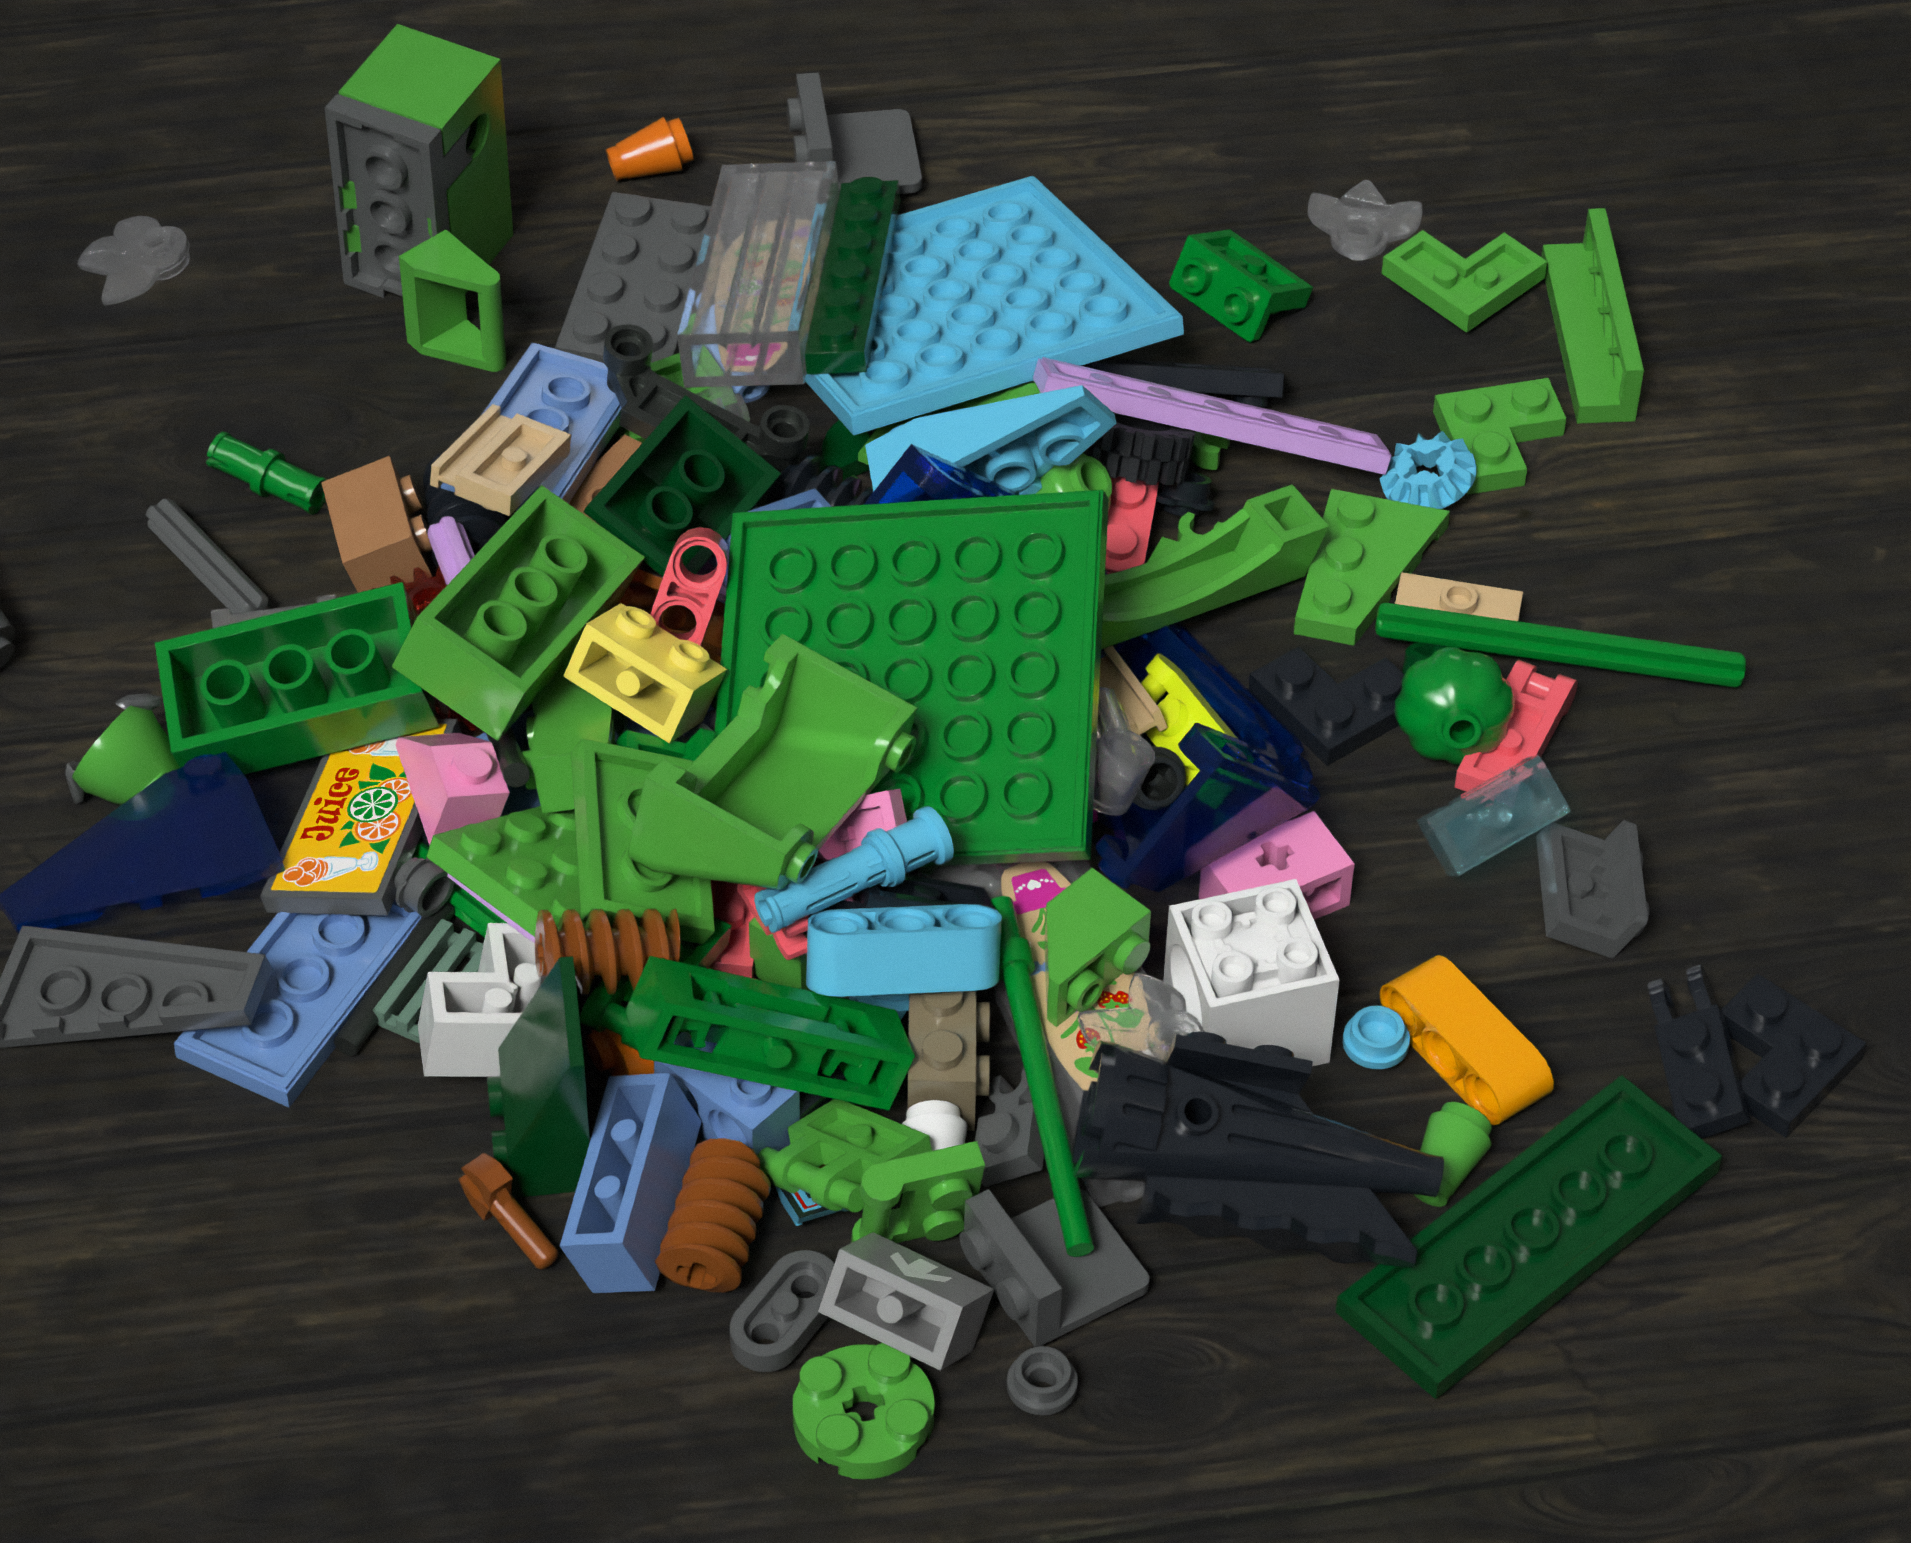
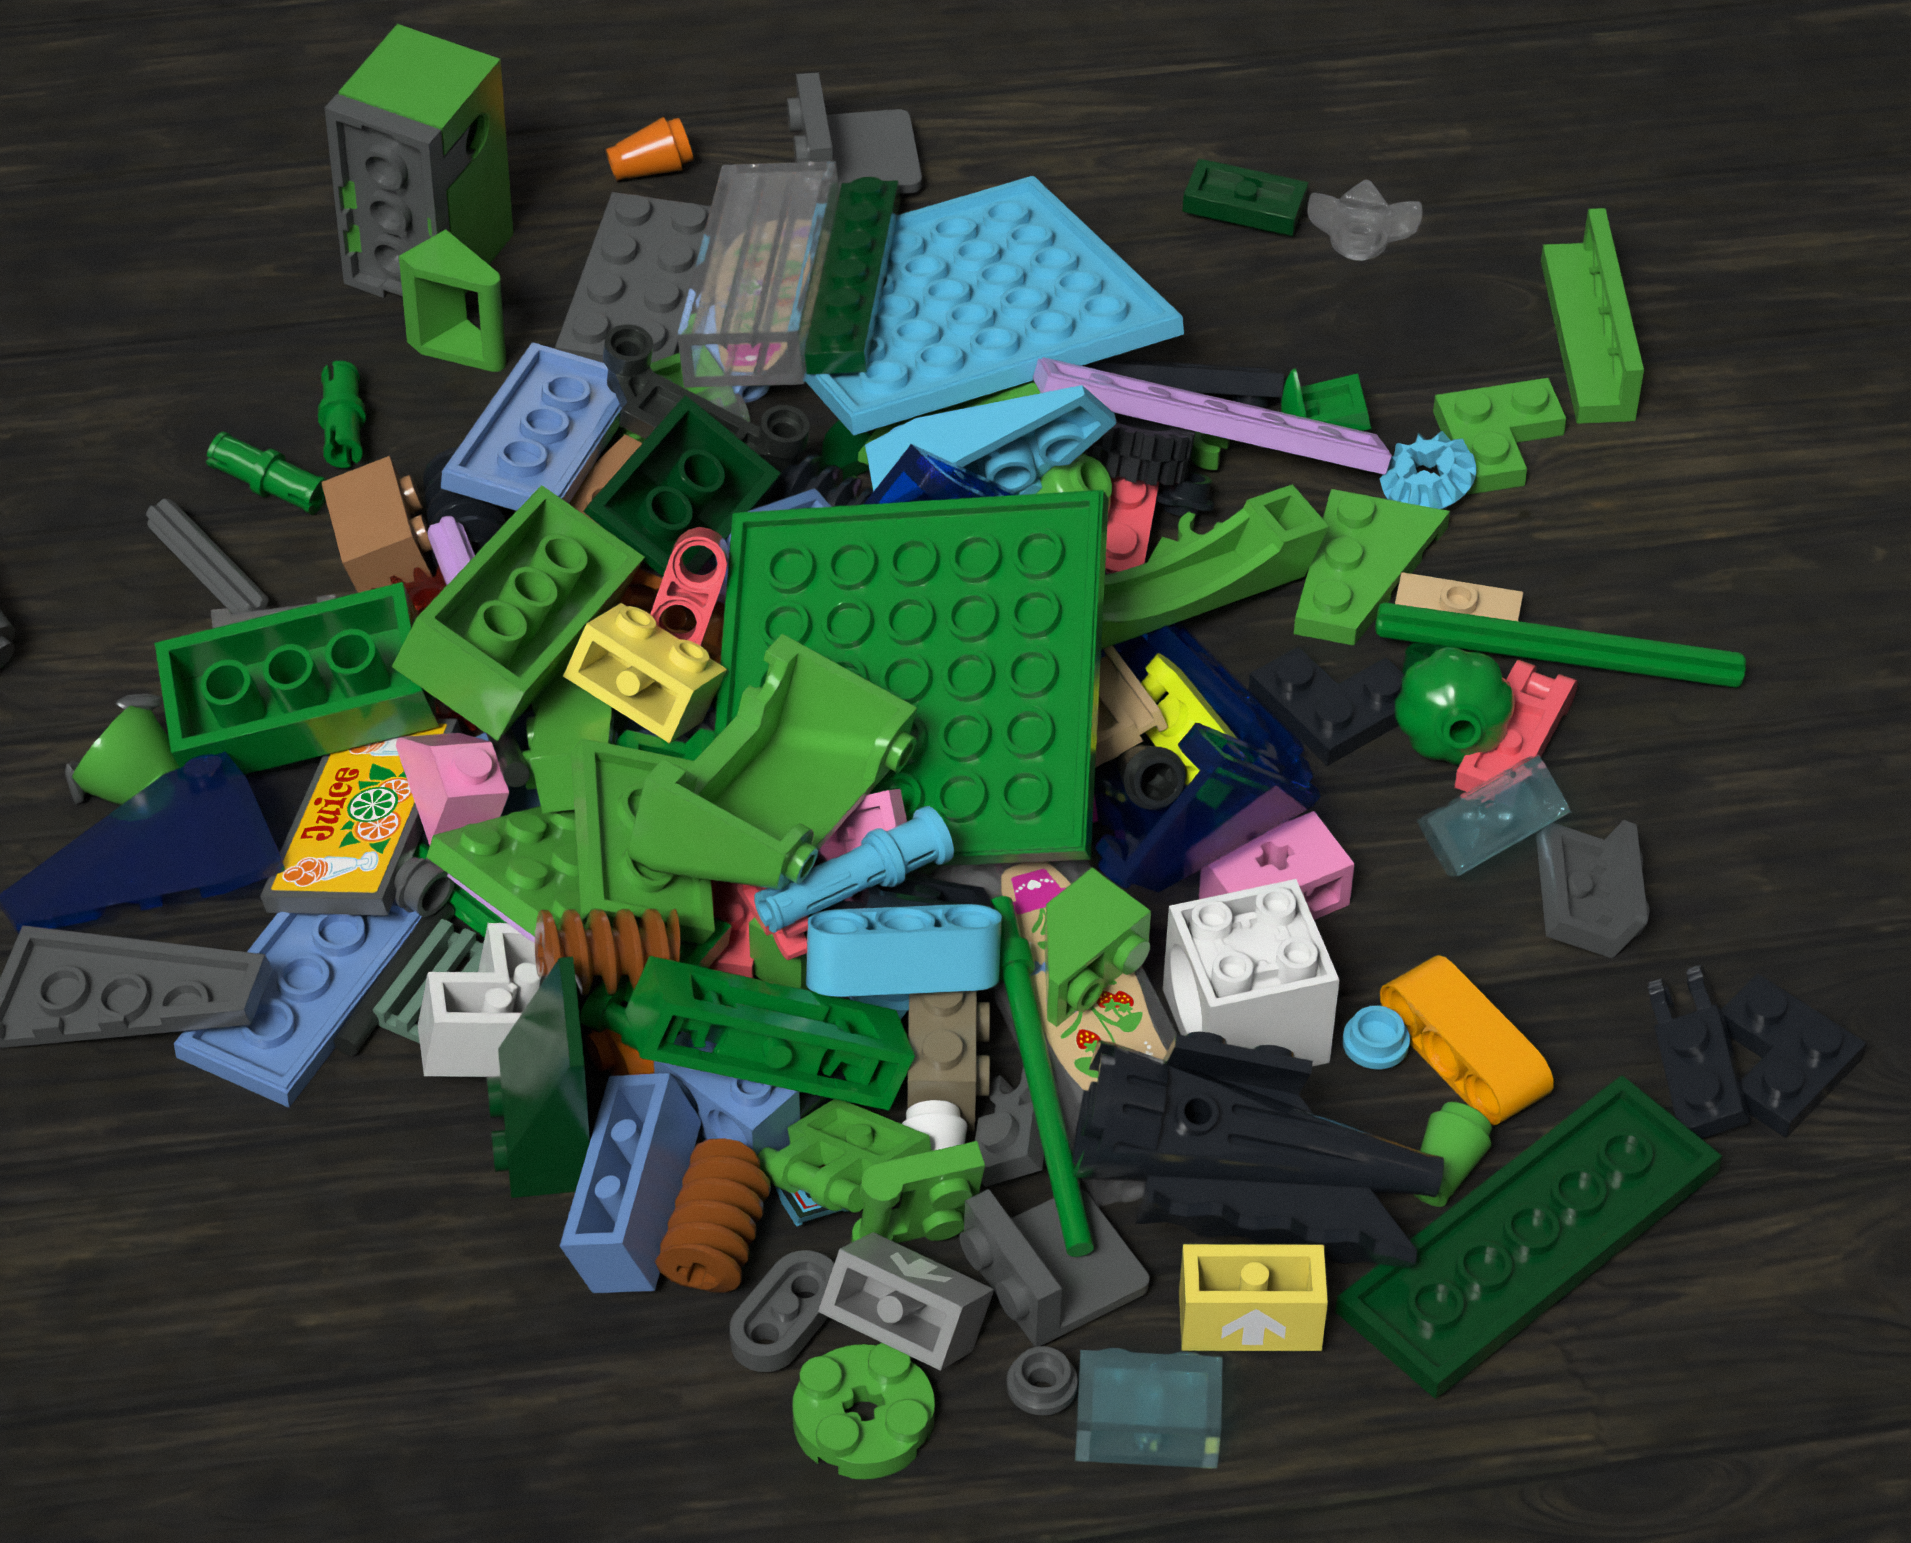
clear plate [77,216,190,305] -> none
tan plate [430,404,571,516] -> none
dark orange bar [459,1153,559,1270] -> none
clear plate [1078,973,1205,1074] -> none
clear piece [1093,687,1155,815] -> none
green bracket [1169,229,1313,342] -> none
bright green plate [1382,230,1547,333] -> none
none -> green pin [318,361,365,468]
none -> clear light blue brick [1075,1348,1223,1468]
none -> light yellow brick [1179,1244,1328,1351]
none -> dark green plate [1182,158,1309,236]
none -> green plate [1281,368,1371,431]

